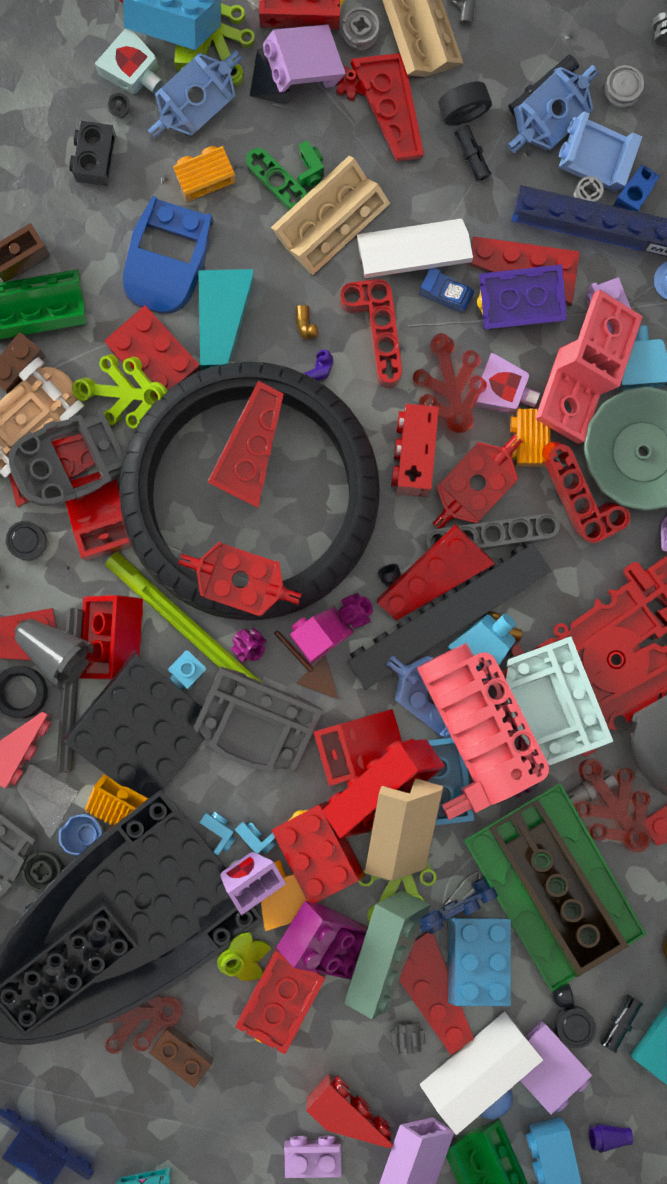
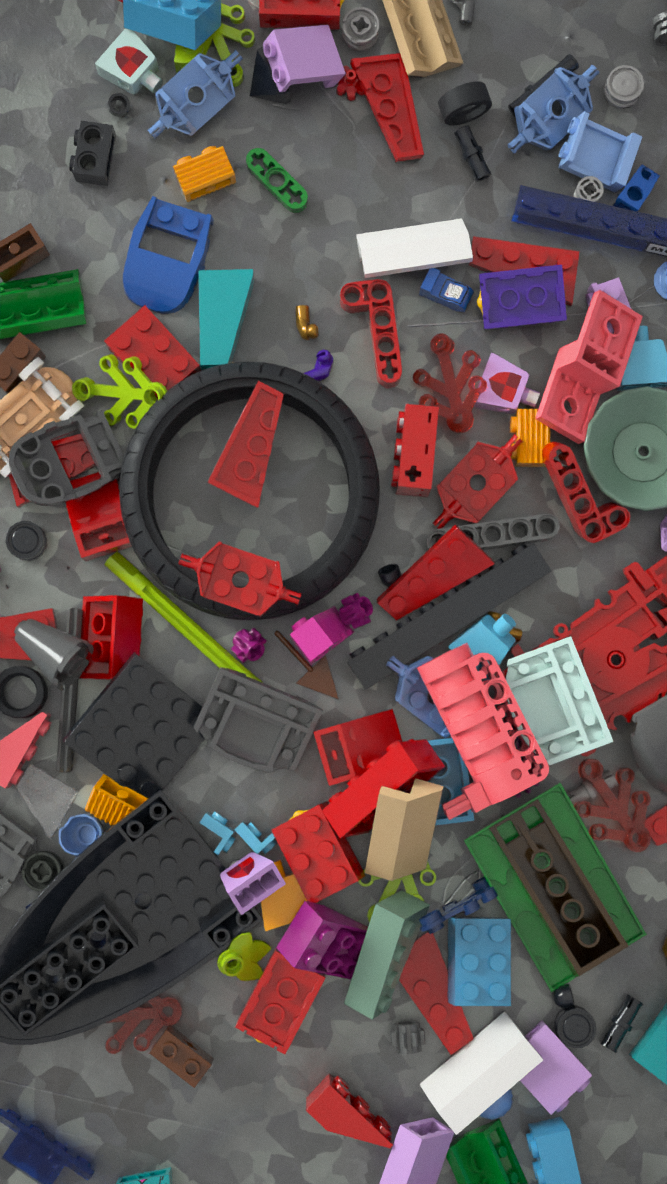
medium azure bracket [168,651,206,690] -> none
tan slope [271,156,390,275] -> none
lavender bracket [284,1135,341,1178] -> none
green bracket [298,140,324,188] -> none
dark purple cone [589,1123,633,1153] -> none

